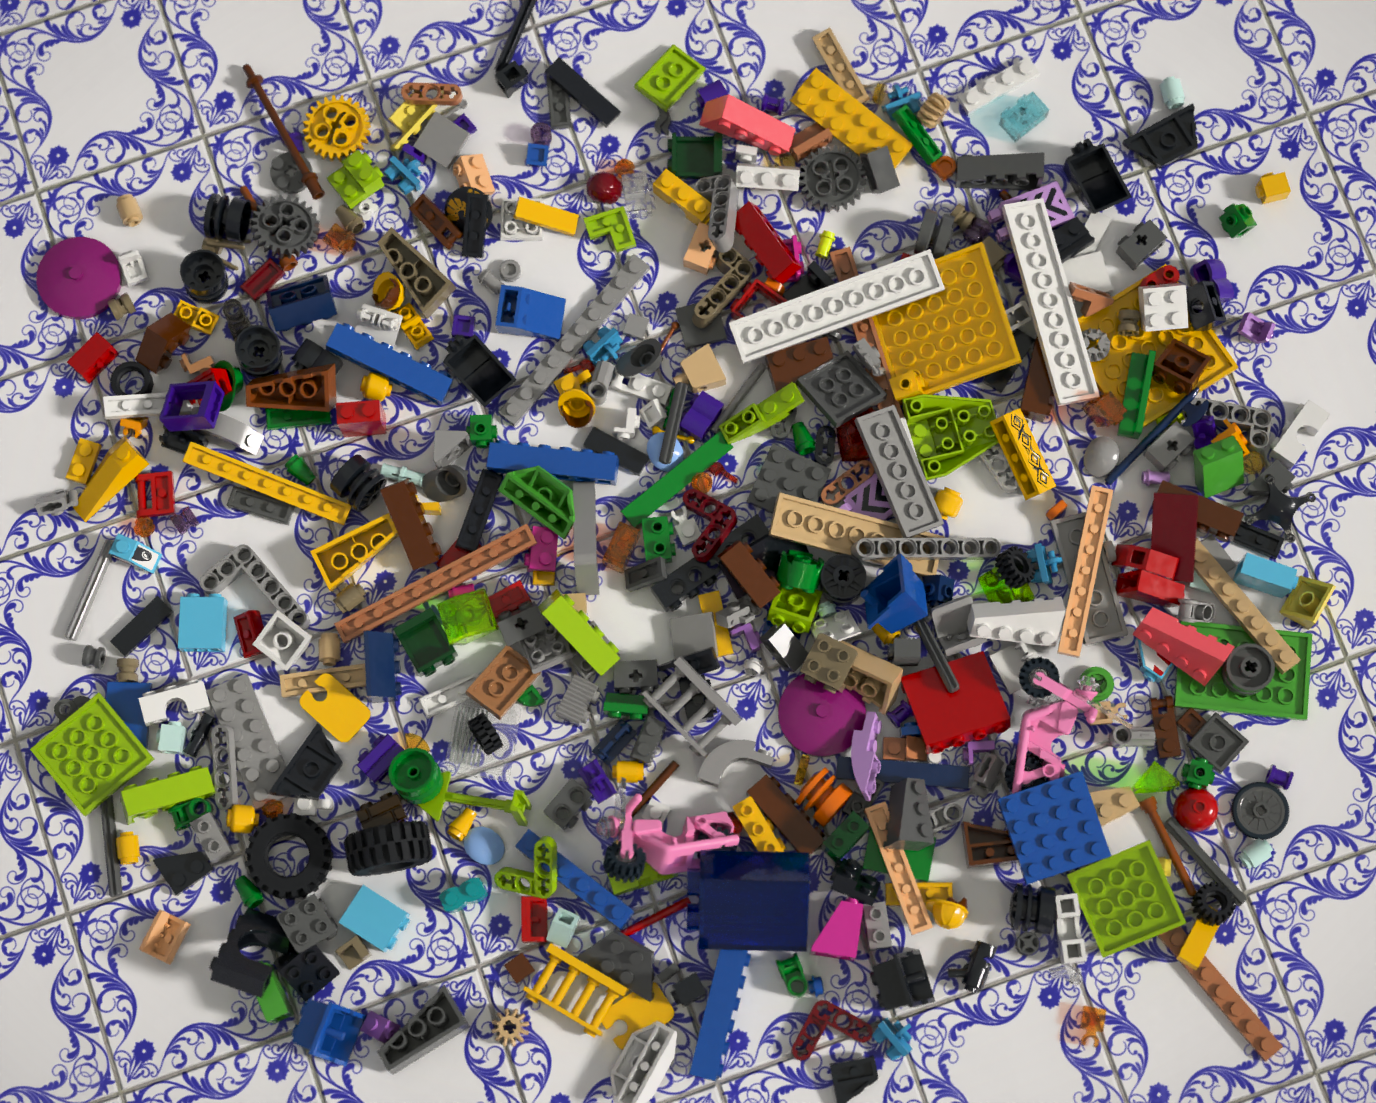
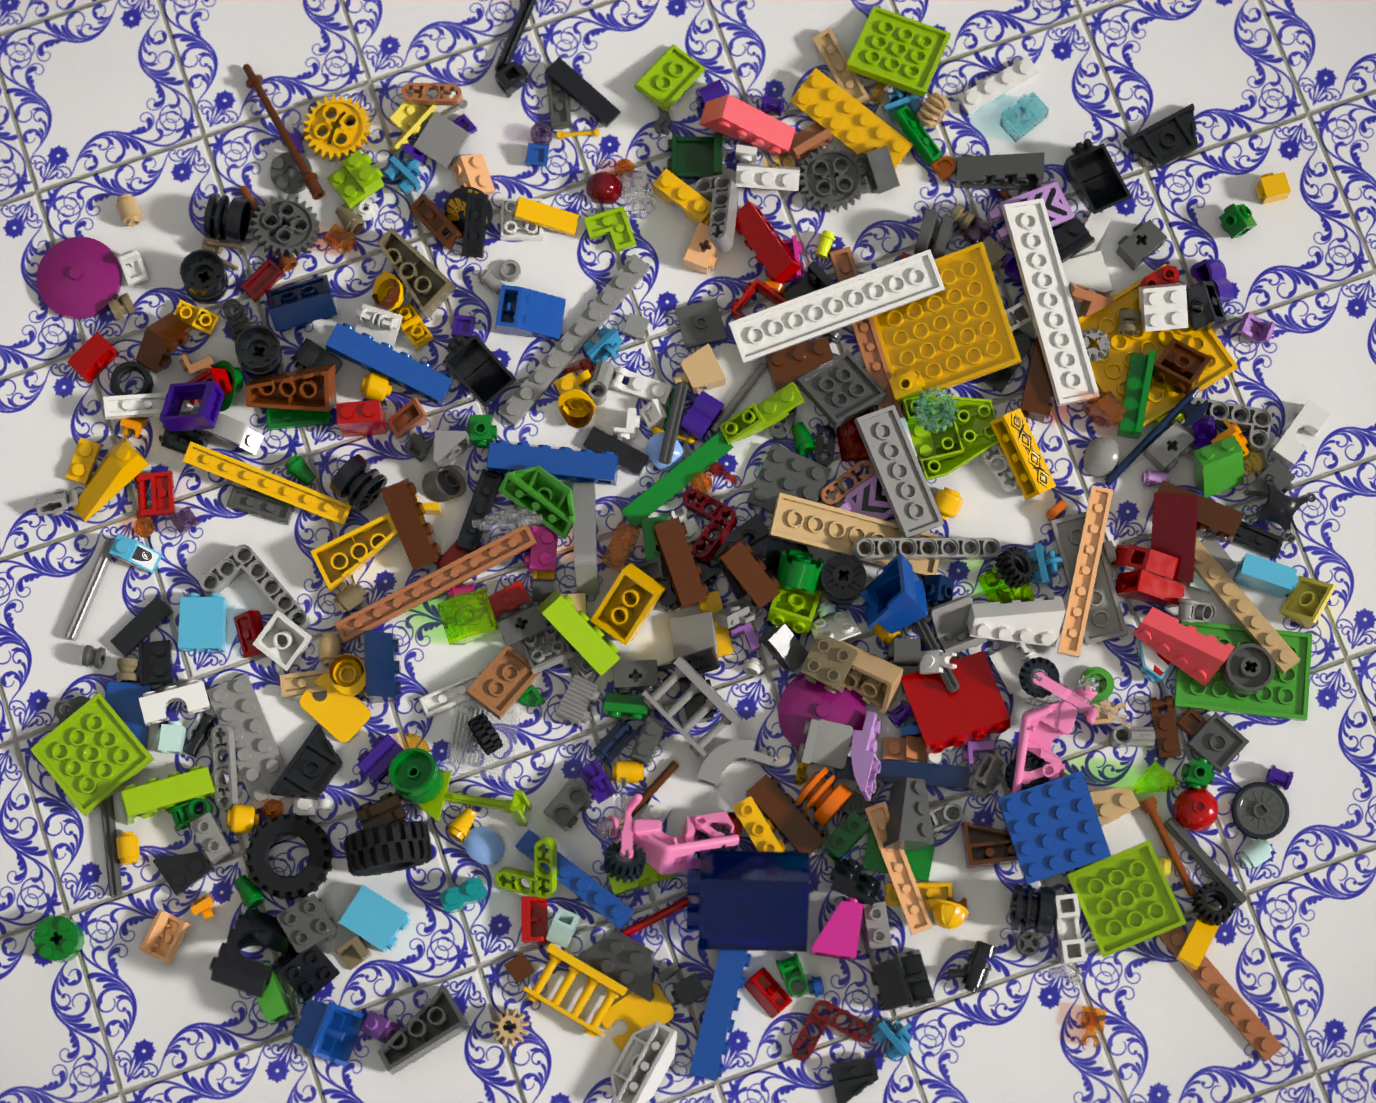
light aqua pin [380,463,425,487] -> none
dark green panel [393,607,458,677] -> none
dark grey piece [616,339,663,377] -> none
dark orange hinge [661,322,679,352] -> none
dark tan beam [692,248,754,328] -> none
light grey piece [853,338,886,376] -> none
light aqua brick [1160,76,1185,109] -> none
none -> green brick [34,916,85,963]
none -> black plate [138,640,173,687]
none -> light orange tile [190,892,214,921]
none -> yellow piece [328,653,366,696]
none -> nougat slope [387,397,427,439]
none -> dark grey tile [405,432,433,462]
none -> clear plate [472,507,543,530]
none -> dark grey tile [532,579,555,602]
none -> yellow hinge [556,128,600,140]
none -> yellow brick [590,563,666,646]
none -> reddish brown brick [652,517,709,611]
none -> red slope [744,967,793,1019]
none -> light grey bracket [798,717,853,769]
none -> lime plate [846,6,951,98]
none -> clear light blue gear [912,386,960,433]
none -> white plate [920,650,957,675]

